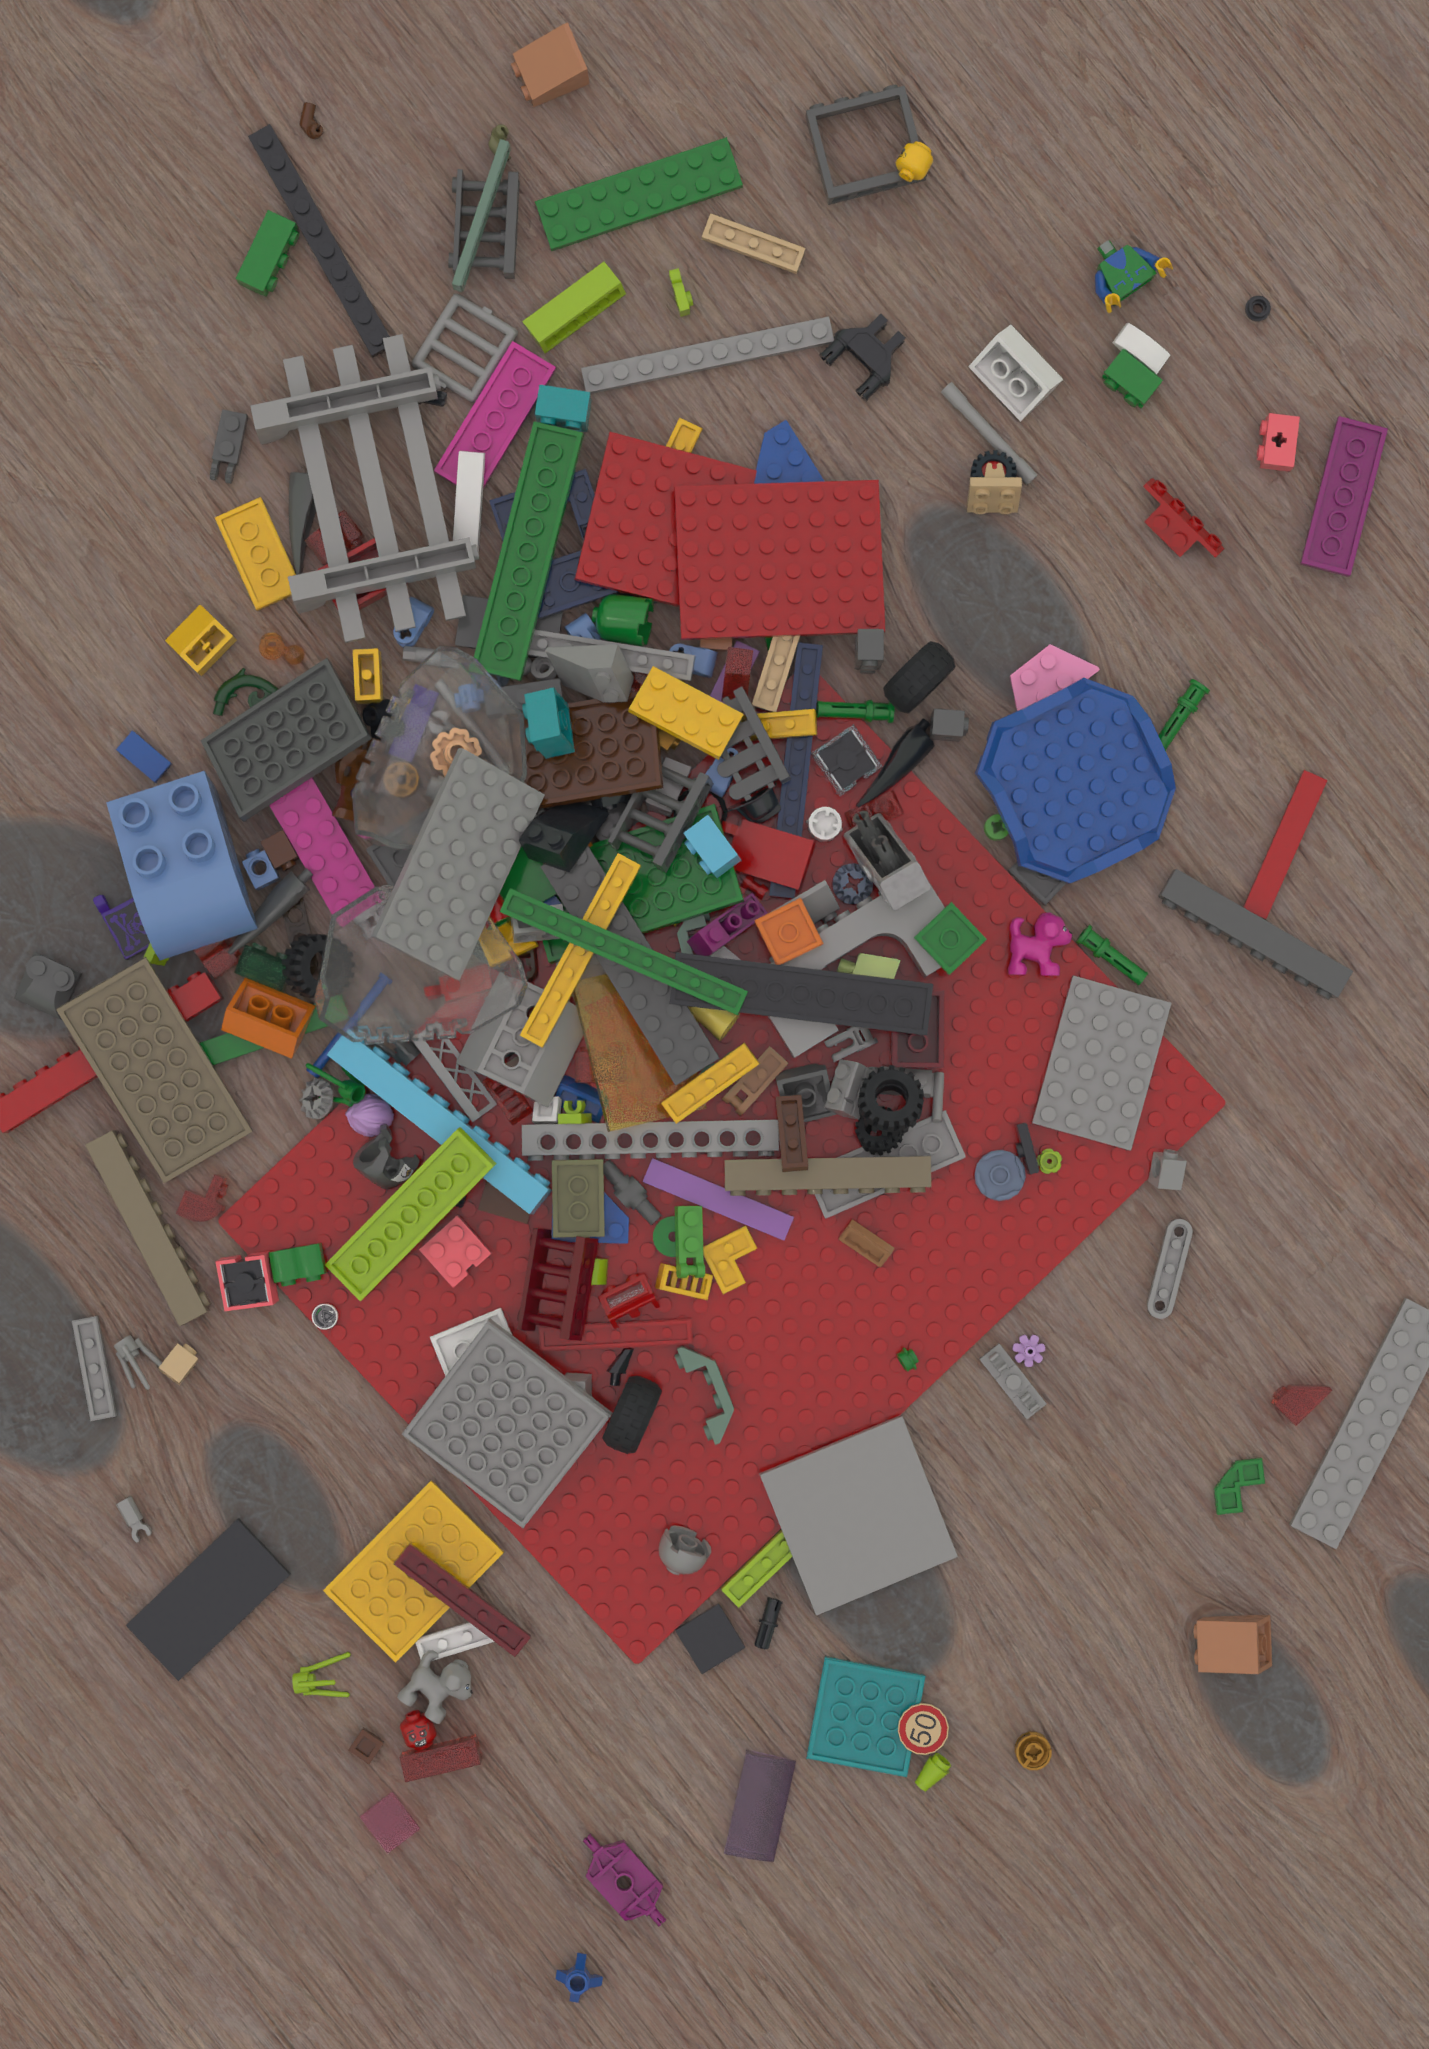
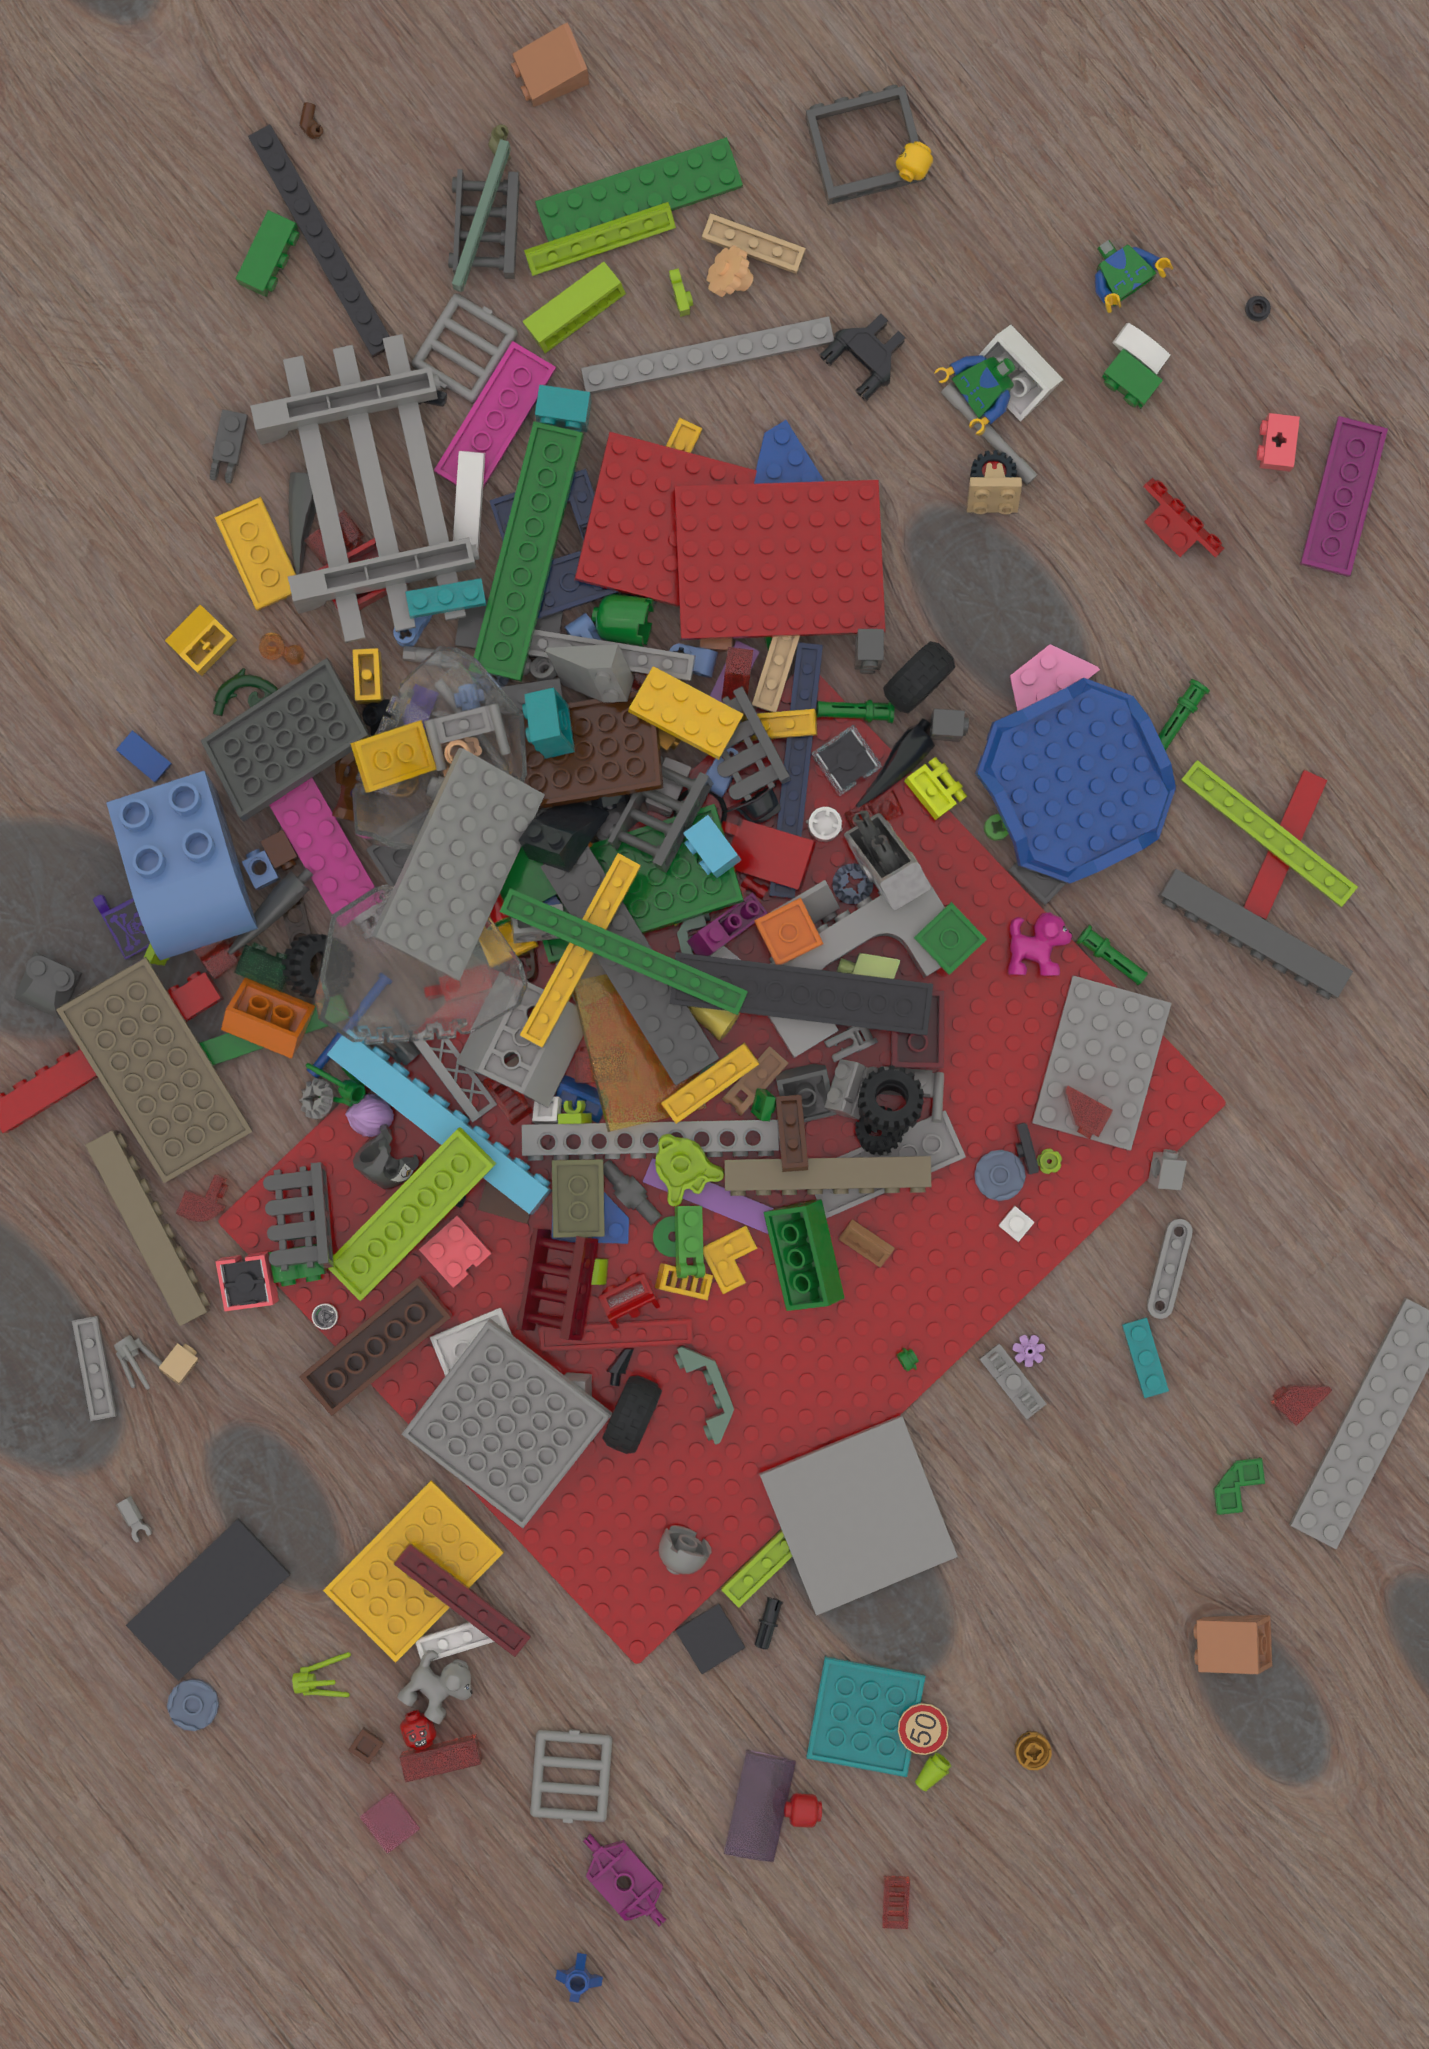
none -> sand blue tile [167,1678,219,1731]
none -> dark grey fence [263,1162,334,1272]
none -> reddish brown brick [299,1276,453,1416]
none -> yellow plate [350,720,436,793]
none -> teal plate [405,578,486,619]
none -> light grey plate [424,703,511,771]
none -> lime tile [524,202,676,276]
none -> light grey bar [530,1729,612,1823]
none -> lime tile [655,1134,724,1206]
none -> light nougat plant [707,245,753,297]
none -> green plate [751,1088,776,1122]
none -> green slope [763,1199,845,1311]
none -> red head [784,1793,822,1828]
none -> clear red slope [882,1876,910,1929]
none -> neon yellow plate [904,757,967,820]
none -> torso [934,355,1015,436]
none -> white plate [998,1206,1034,1242]
none -> clear red slope [1063,1085,1113,1139]
none -> teal plate [1121,1317,1169,1398]
none -> lime plate [1181,760,1358,907]

